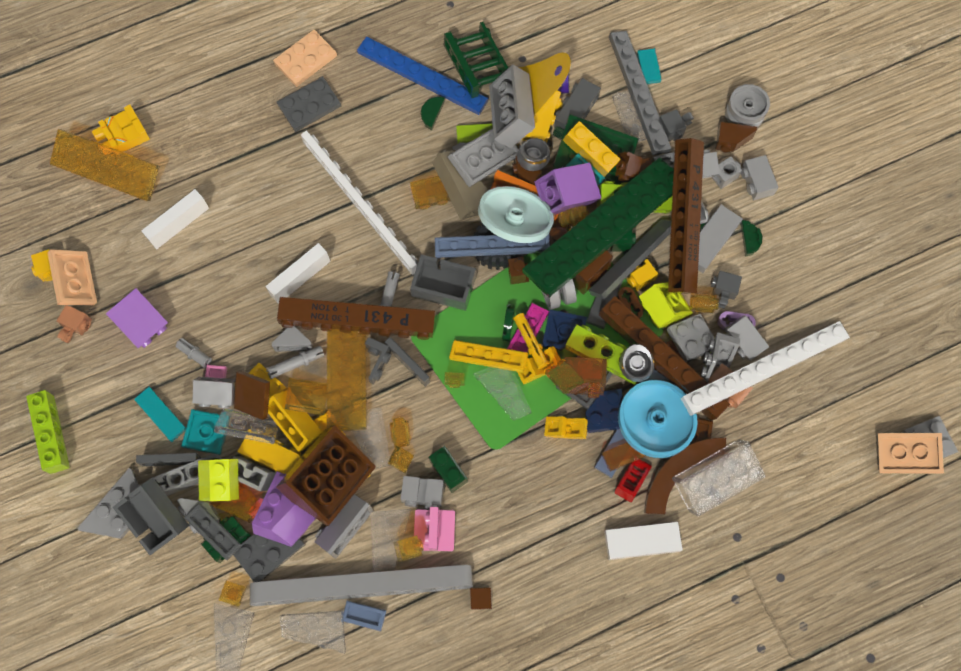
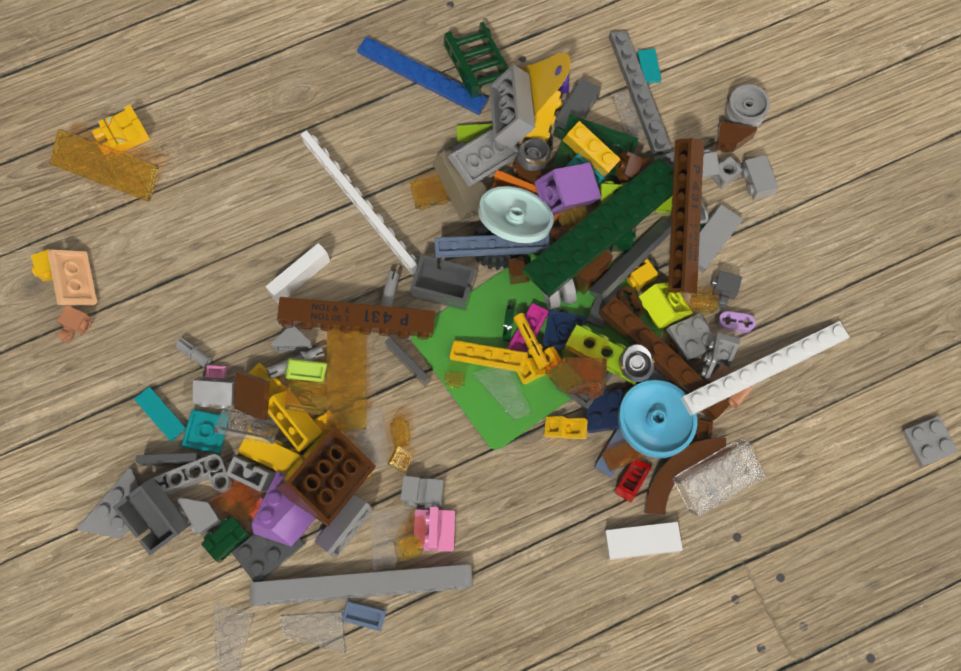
lime brick [26,390,70,474] -> none
medium lavender slope [106,288,168,348] -> none
white piece [141,189,209,250] -> none
dark grey tile [184,503,242,561] -> none
neon yellow slope [198,459,239,501] -> none
clear yellow plate [219,581,247,607] -> none
light nougat plate [273,30,337,87] -> none
dark grey plate [276,76,342,132] -> none
dark grey bracket [365,337,392,385] -> none
dark green tile [420,97,445,131] -> none
dark green brick [428,446,468,493] -> none
reddish brown tile [470,588,492,610] -> none
dark grey brick [660,109,694,141] -> none
light grey brick [724,315,769,361] -> none
dark green tile [740,220,763,257] -> none
light nougat plate [878,433,944,474] -> none
none -> lime tile [285,358,327,382]

